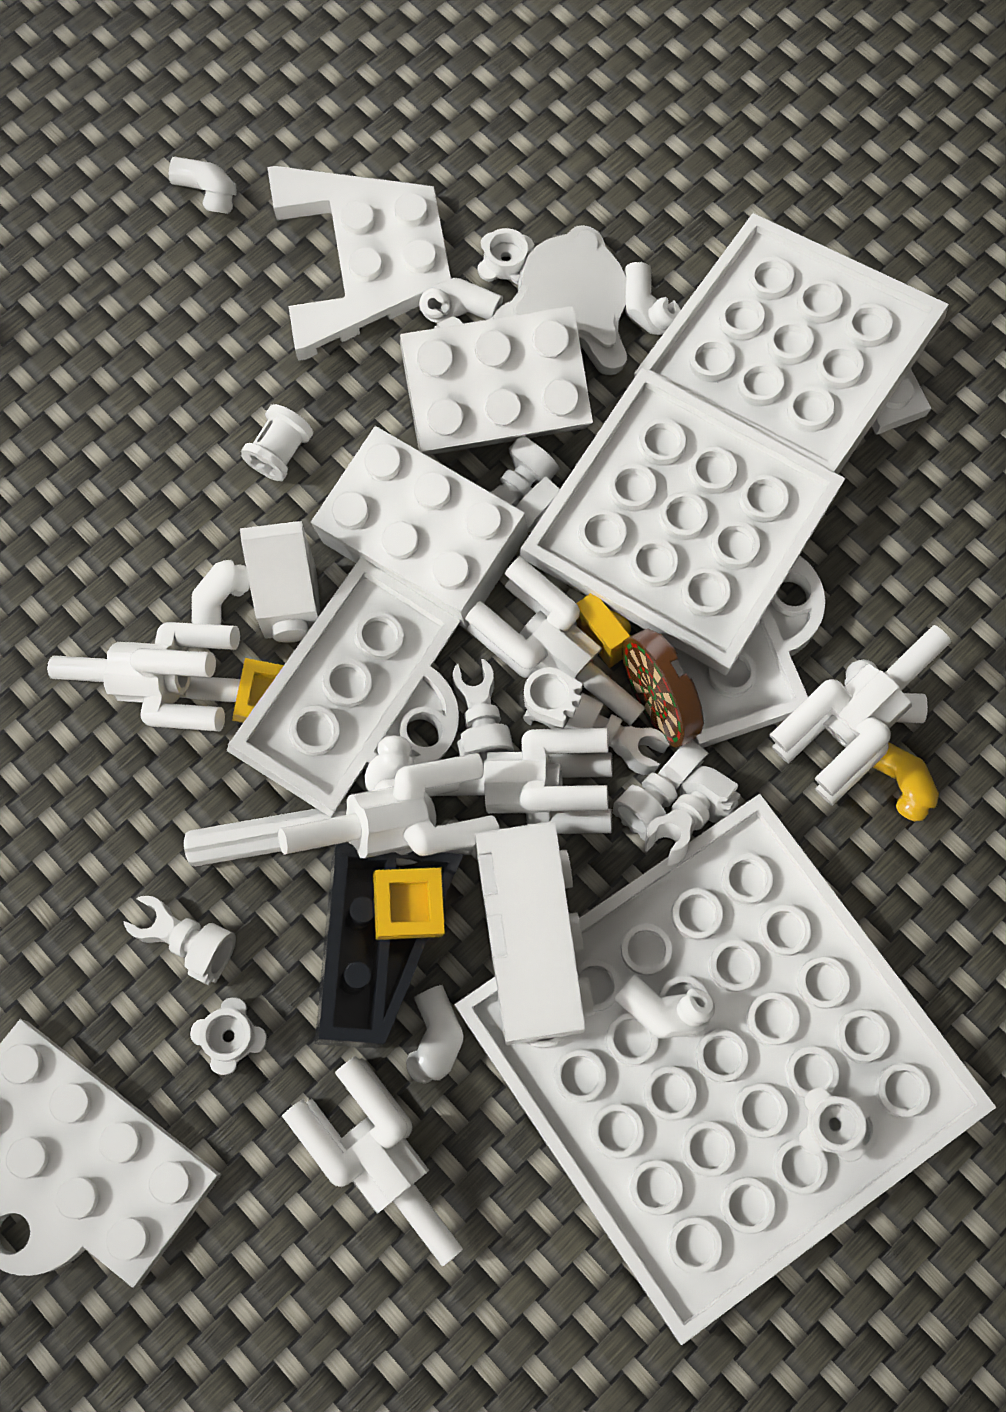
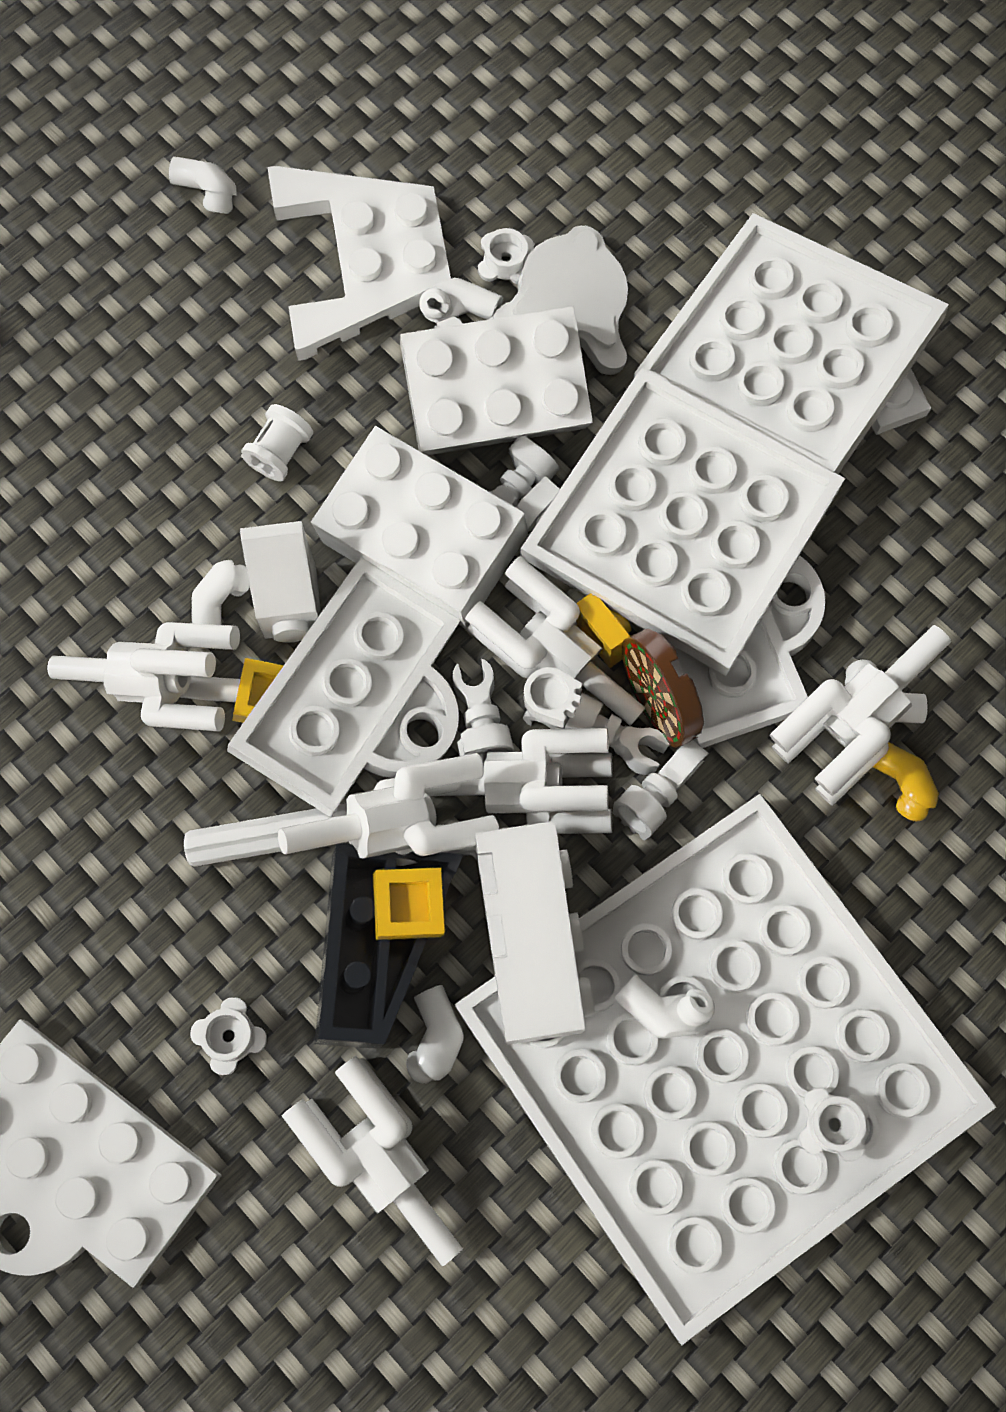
white piece [124,895,236,986] -> none
white arm [365,736,414,791] -> none
white arm [624,262,680,335] -> none
white piece [645,766,740,865] -> none

